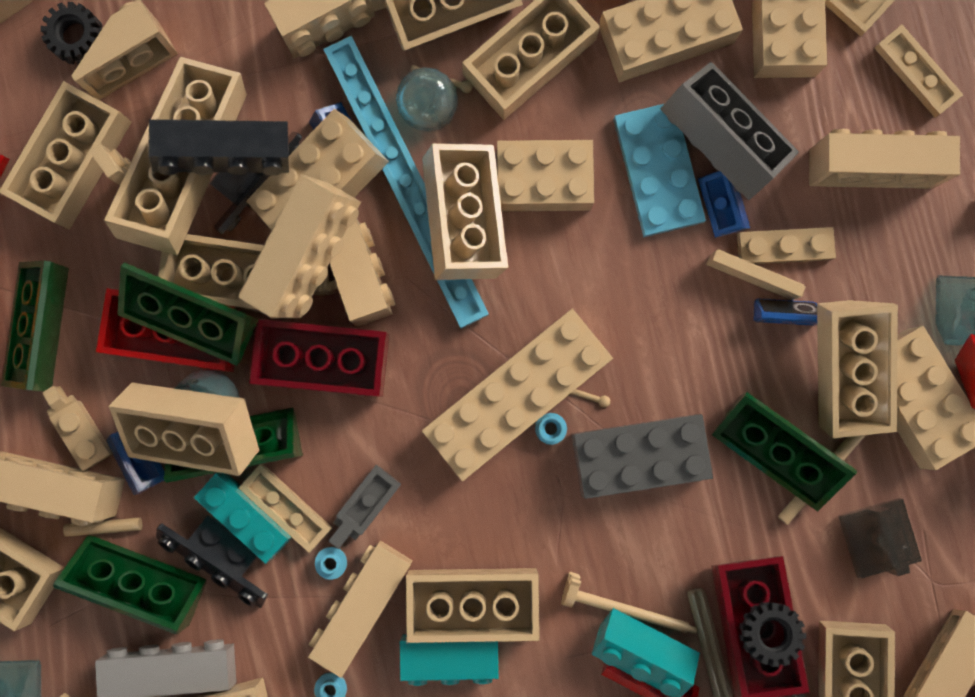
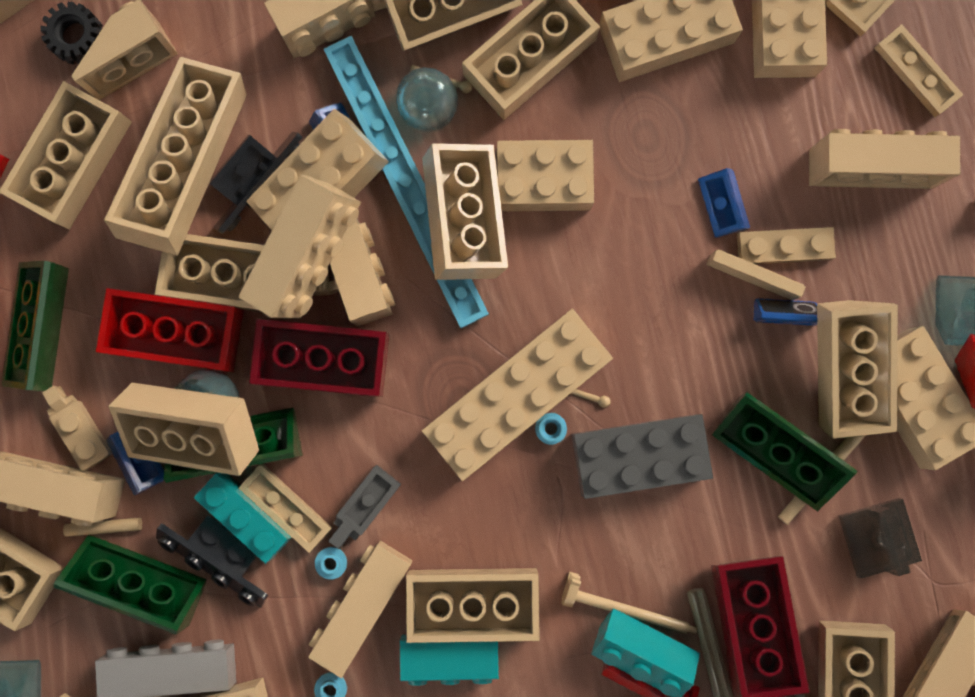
tan plate [89,143,131,185] -> none
dark green slope [117,263,258,366] -> none
black brick [148,119,289,176] -> none
medium azure plate [613,104,706,238] -> none
dark grey brick [660,62,799,200] -> none
black tyre [739,602,807,667] -> none

